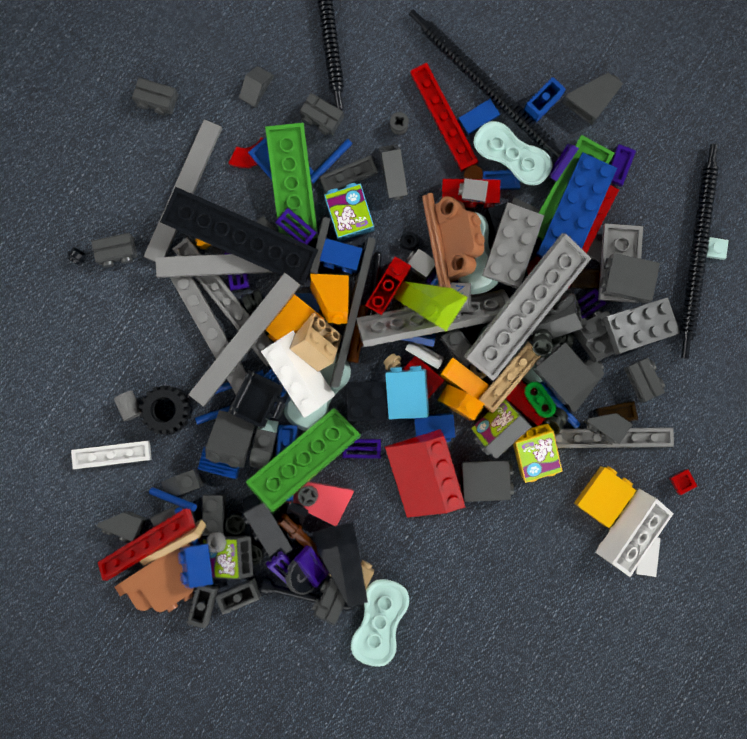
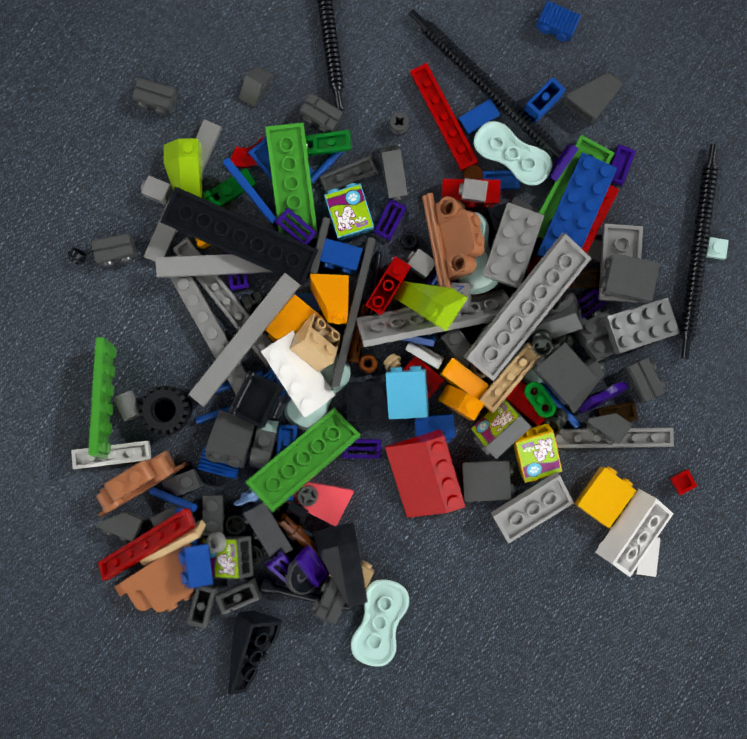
none -> bright green plate [88,337,117,459]
none -> nougat brick [96,451,189,517]
none -> light grey brick [141,175,173,206]
none -> lime wedge [164,138,202,198]
none -> green plate [202,168,257,207]
none -> blue tile [223,157,277,224]
none -> black wedge [228,611,283,695]
none -> light blue plate [233,489,260,506]
none -> green plate [305,130,352,157]
none -> dark orange plate [358,354,378,373]
none -> dark purple tile [373,199,407,241]
none -> light grey plate [491,472,574,544]
none -> blue brick [535,0,581,42]
none -> dark purple tile [578,382,628,413]

